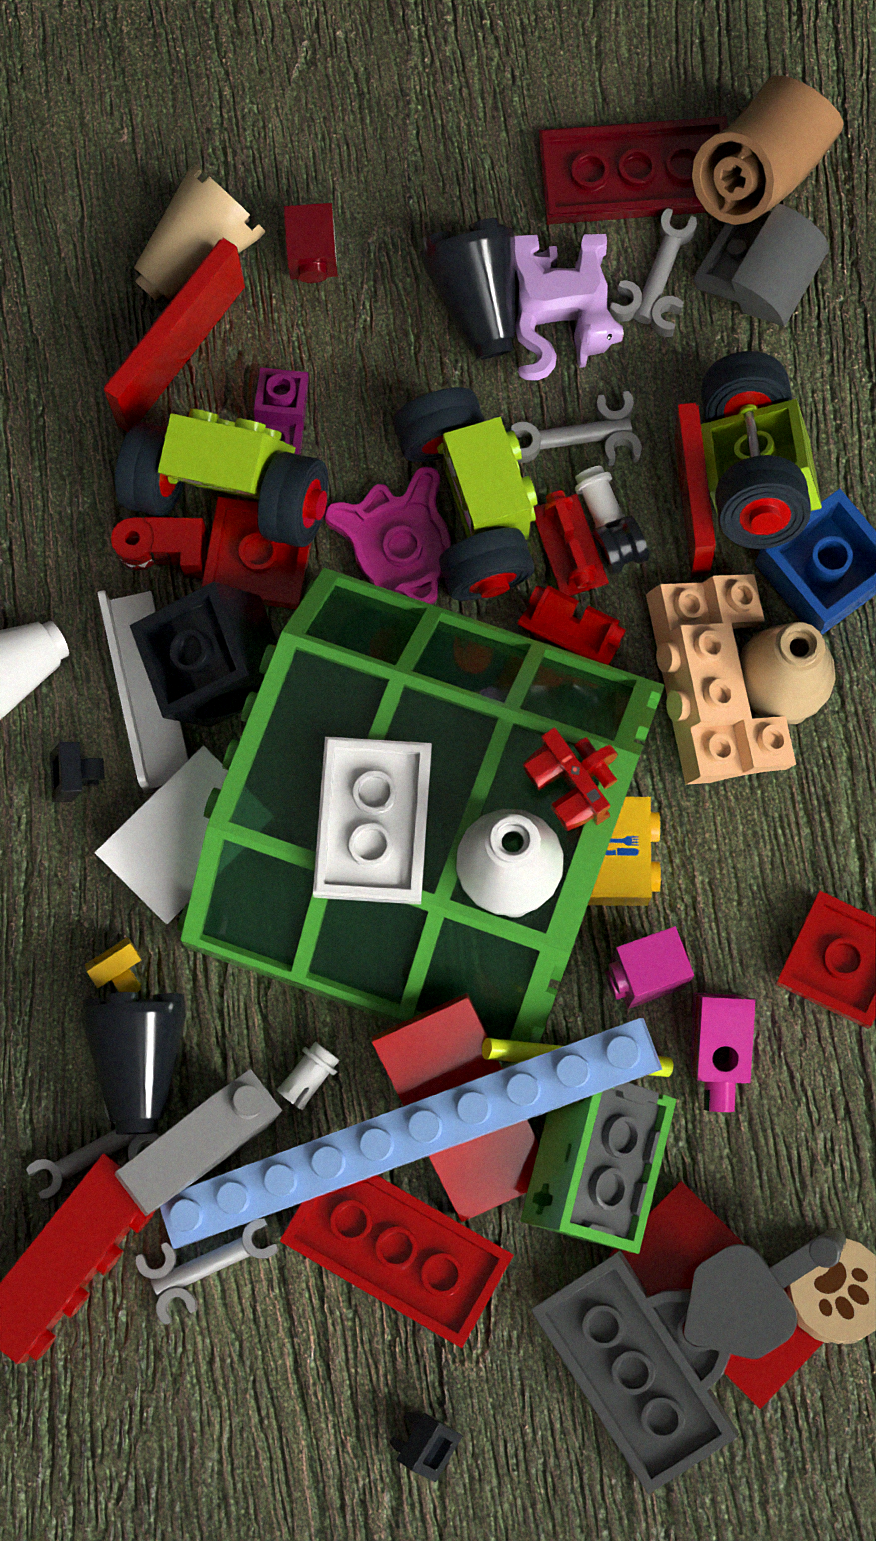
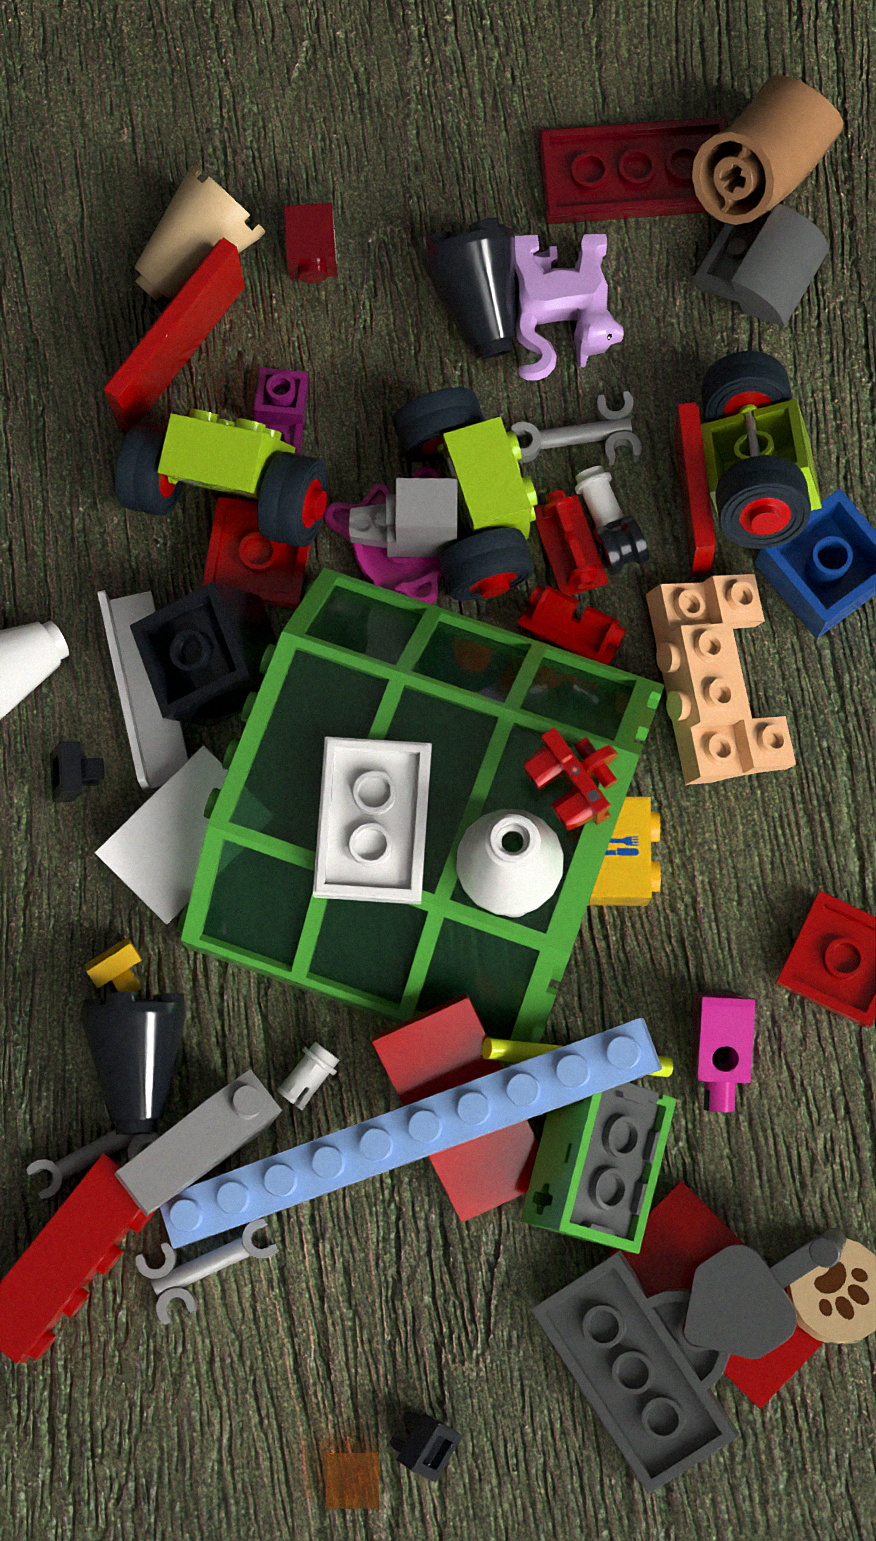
red leg [111,517,208,579] -> none
red plate [280,1175,514,1348] -> none
dark pink brick [605,926,694,1009] -> none
light grey bar [610,208,697,337] -> none
tan cone [739,622,836,724] -> none
none -> clear orange tile [326,1452,380,1509]
none -> light grey hinge [349,478,458,558]

